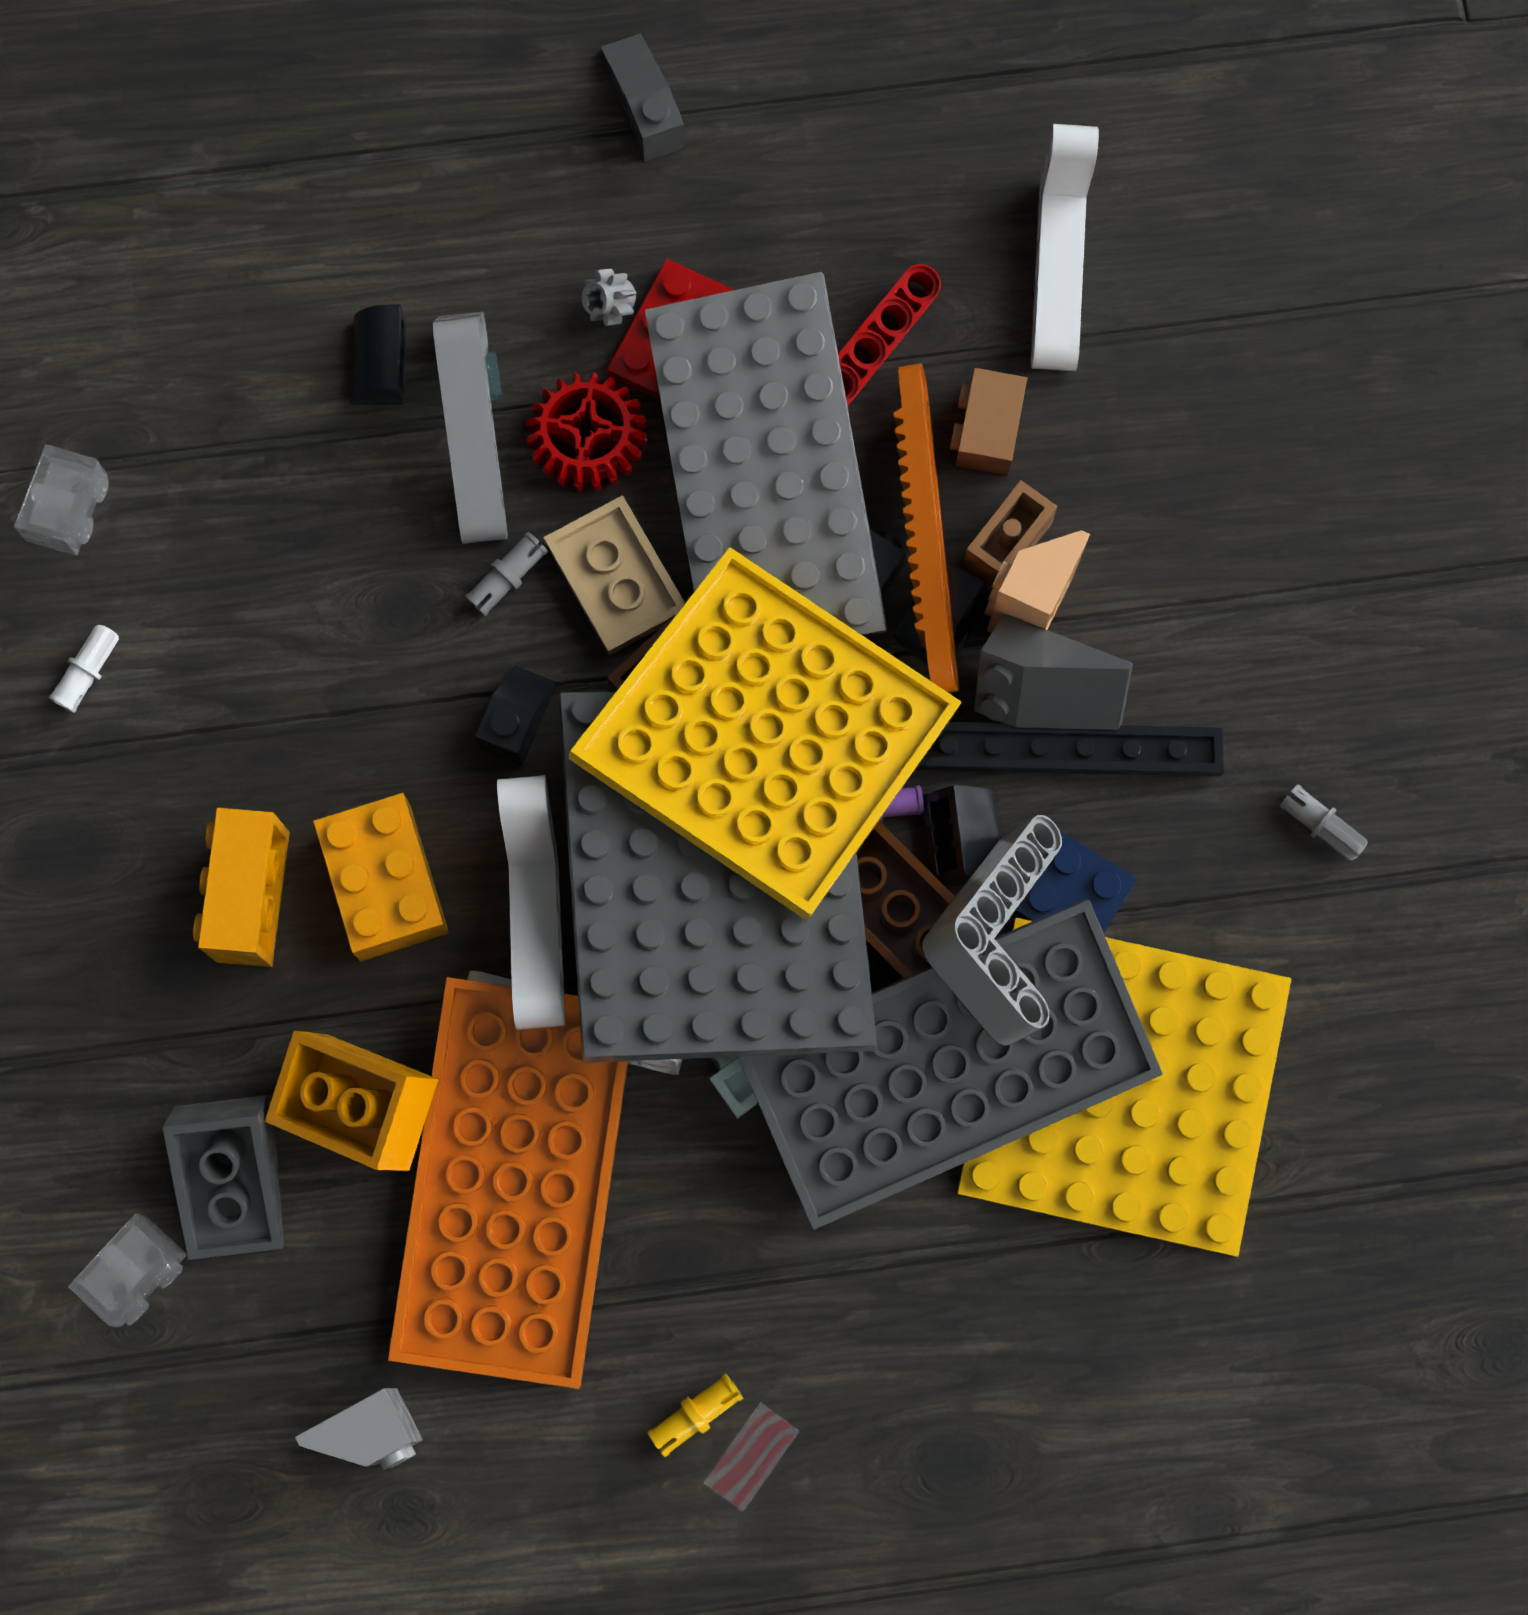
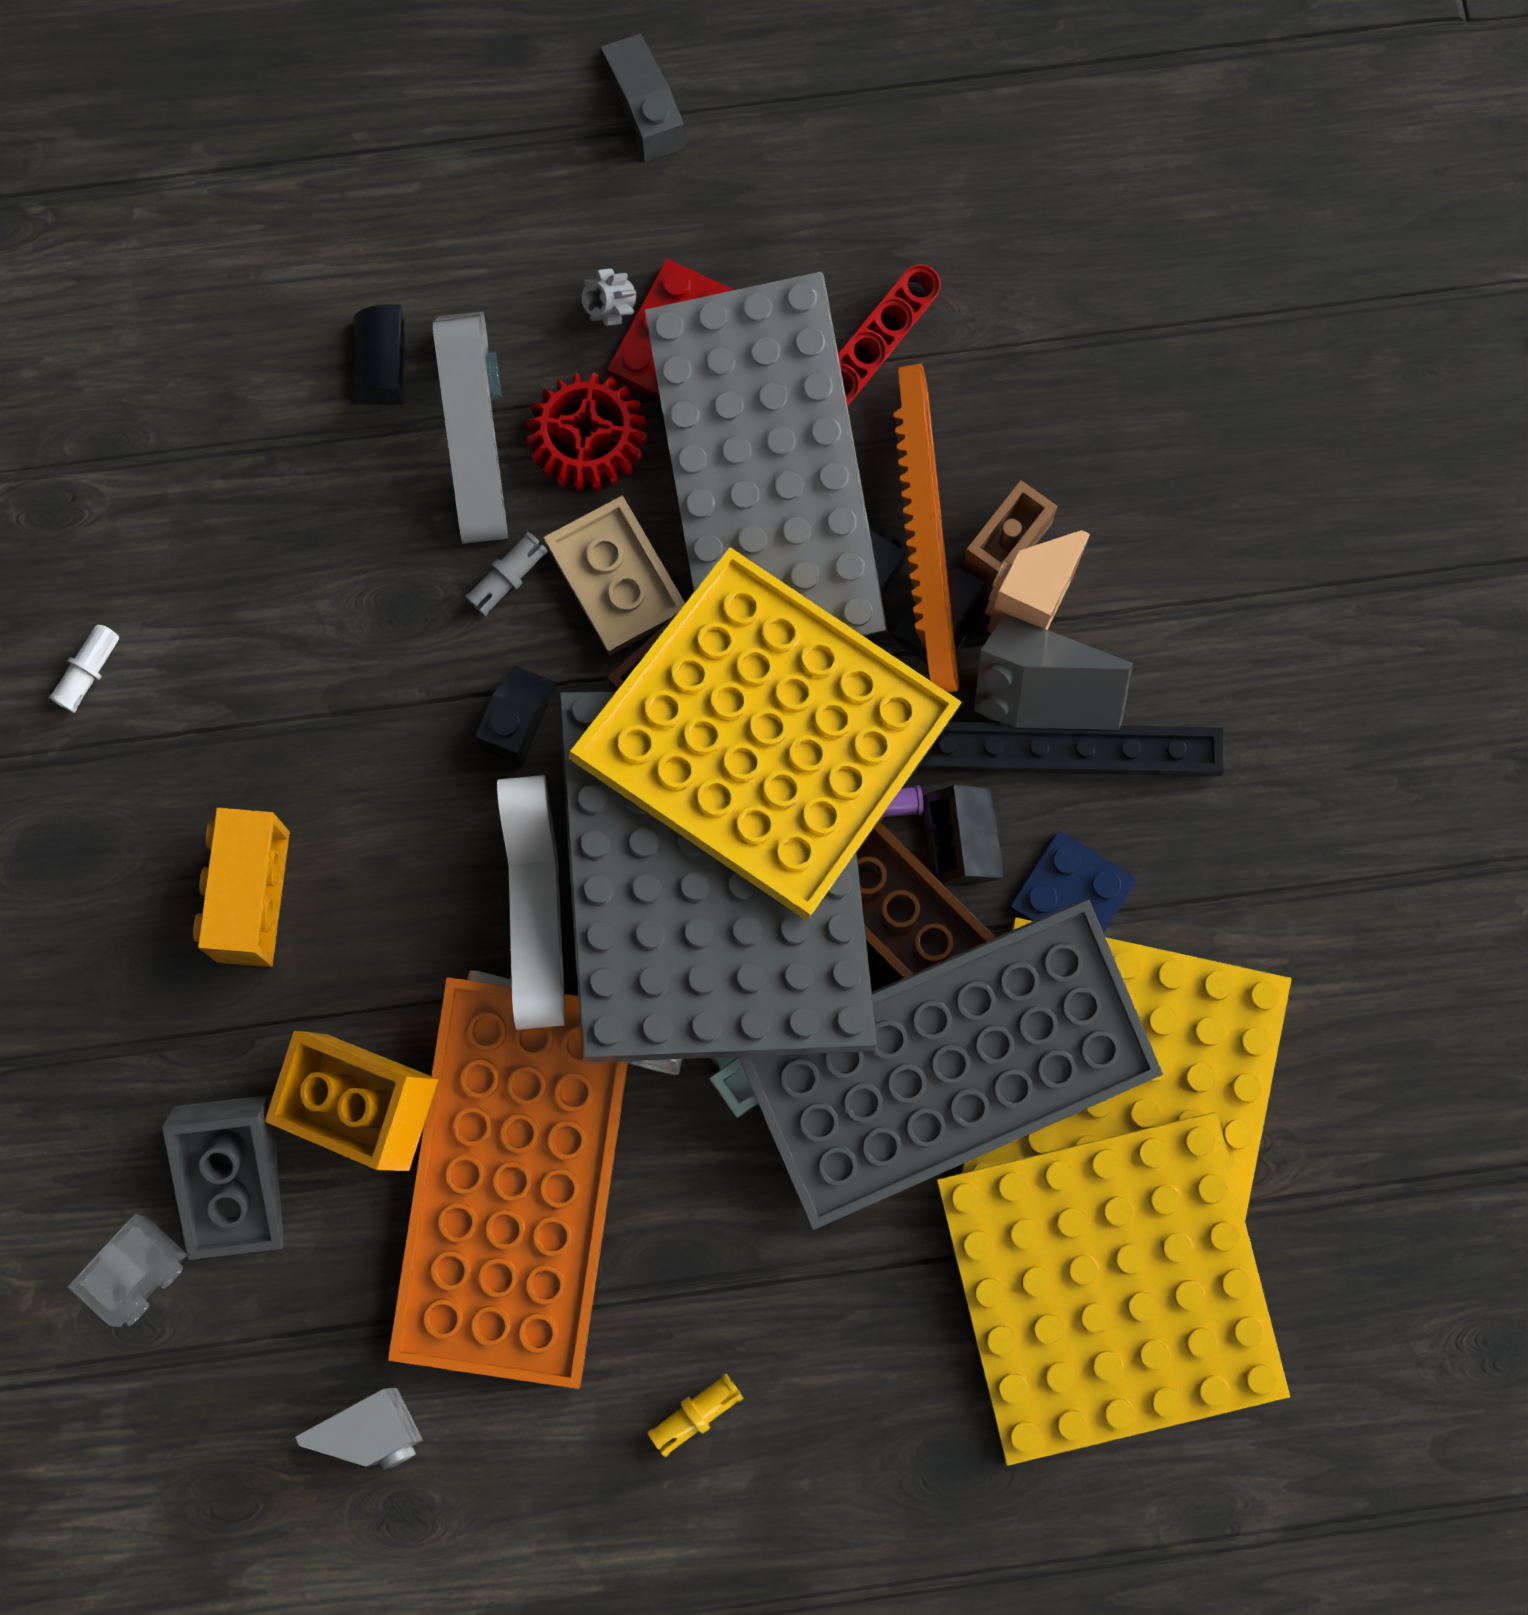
clear brick [14,444,109,556] -> none
light orange brick [313,793,449,962] -> none
clear tile [704,1402,799,1512] -> none
light grey beam [923,815,1062,1045] -> none
medium nougat brick [950,368,1028,476] -> none
white beam [1031,124,1099,371] -> none
light grey axle [1280,784,1368,861] -> none
none -> yellow plate [937,1112,1290,1466]

